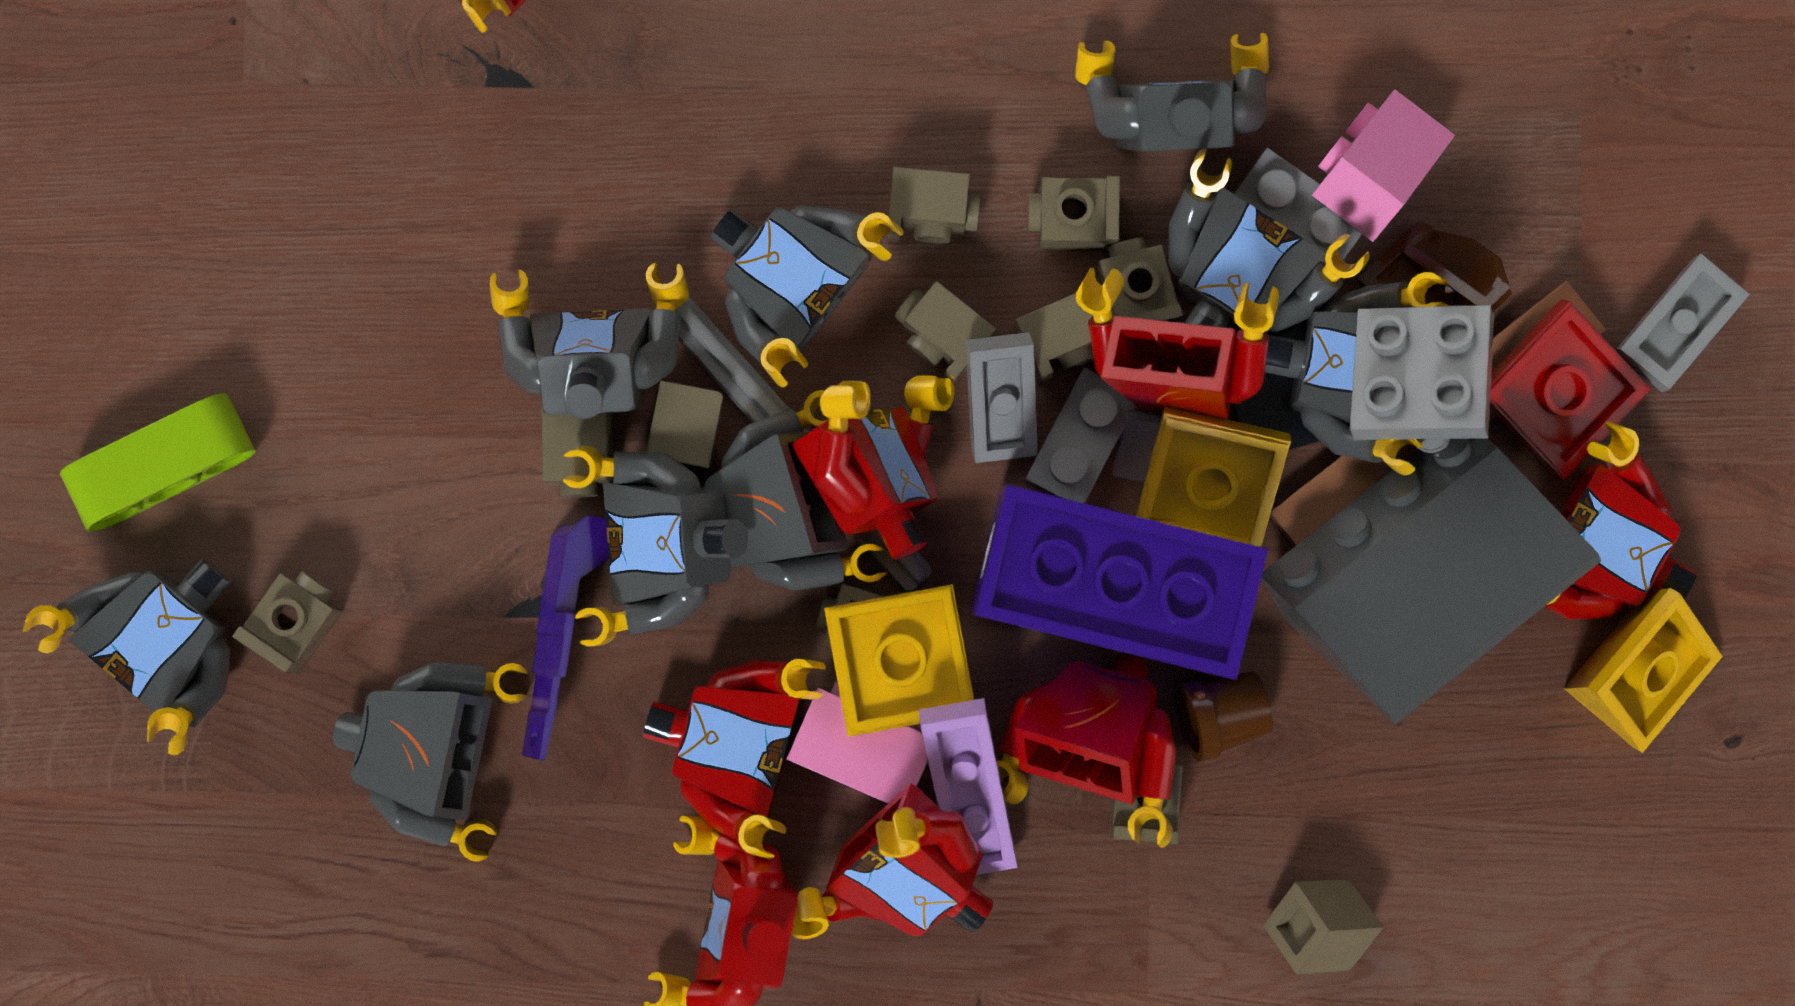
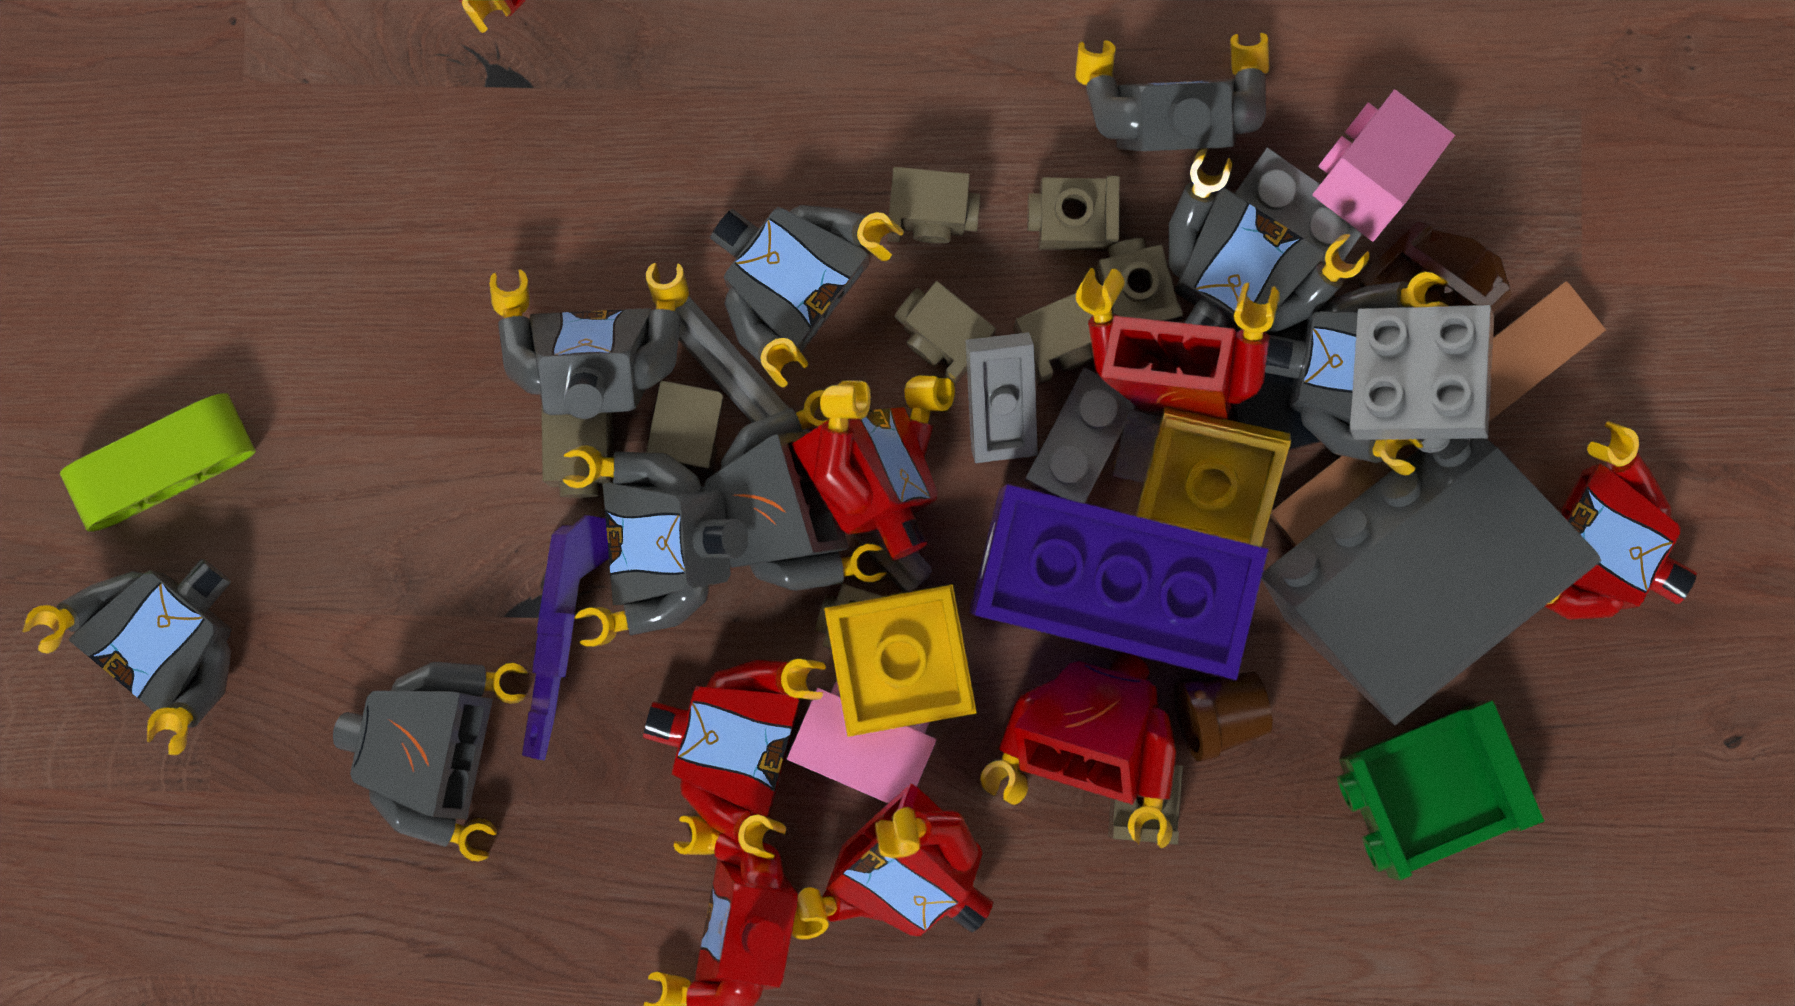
dark tan brick [232,571,343,674] -> none
lavender plate [919,698,1017,875] -> none
dark tan panel [1263,879,1384,975] -> none
red tile [1490,300,1651,480] -> none
yellow slope [1564,588,1723,753] -> none
light grey plate [1616,254,1750,393] -> none
none -> green panel [1337,700,1544,881]

